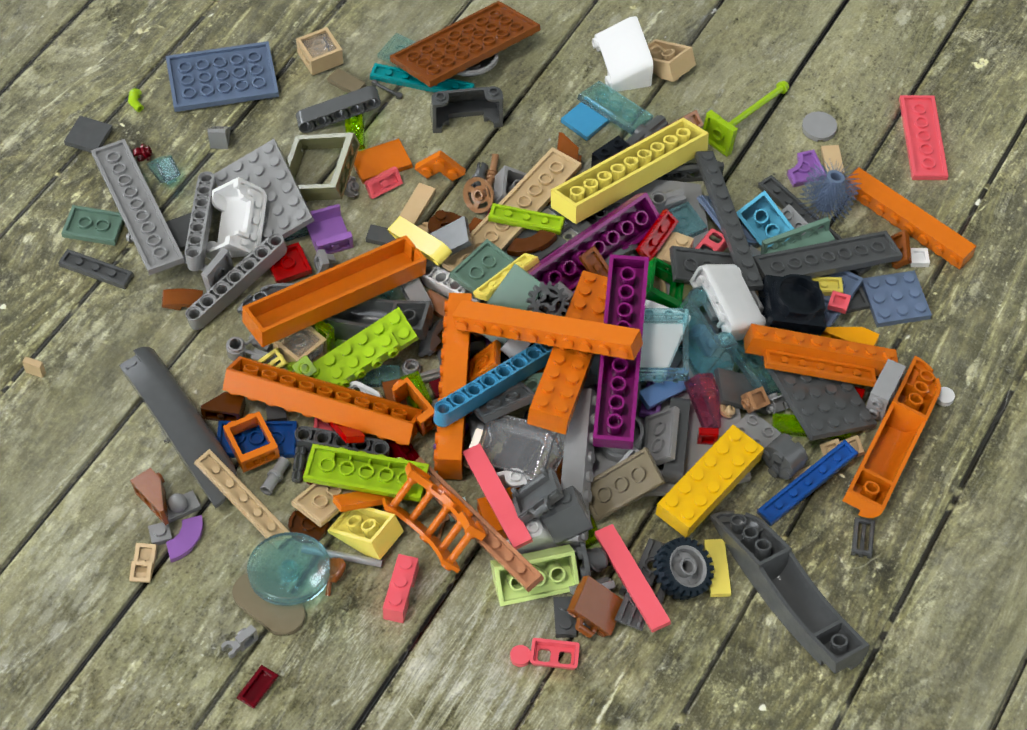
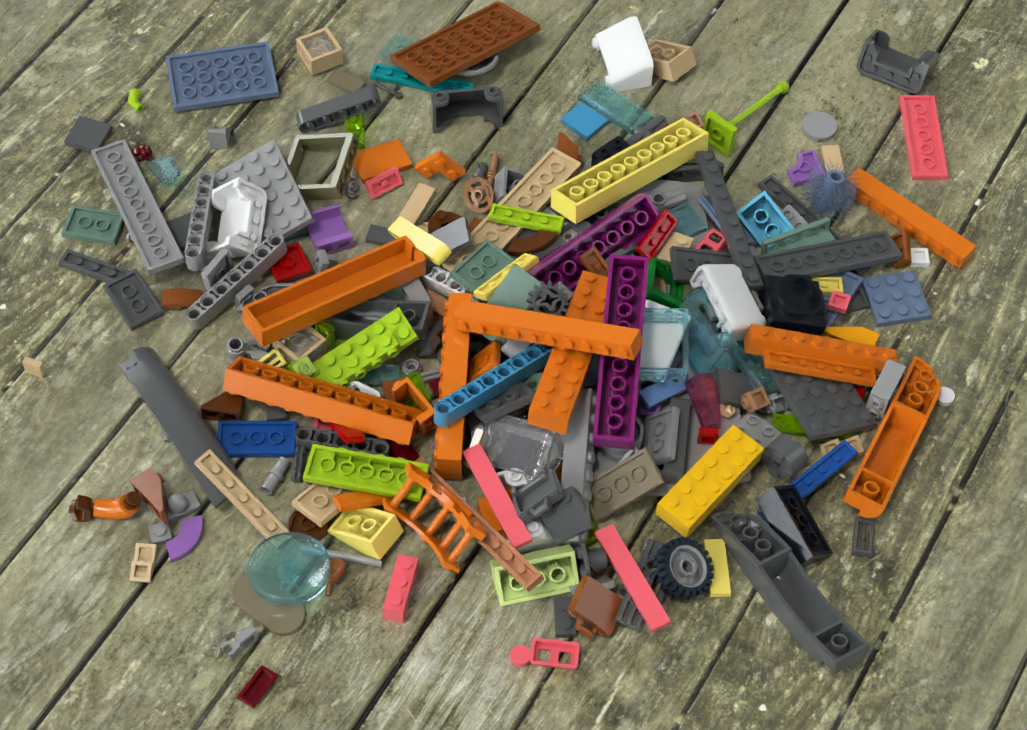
orange window [223,411,280,473] -> none
none -> piece [69,491,141,522]
none -> dark grey tile [103,269,164,331]
none -> light grey tile [234,284,254,307]
none -> black slope [756,484,833,568]
none -> dark grey windscreen [857,29,940,94]

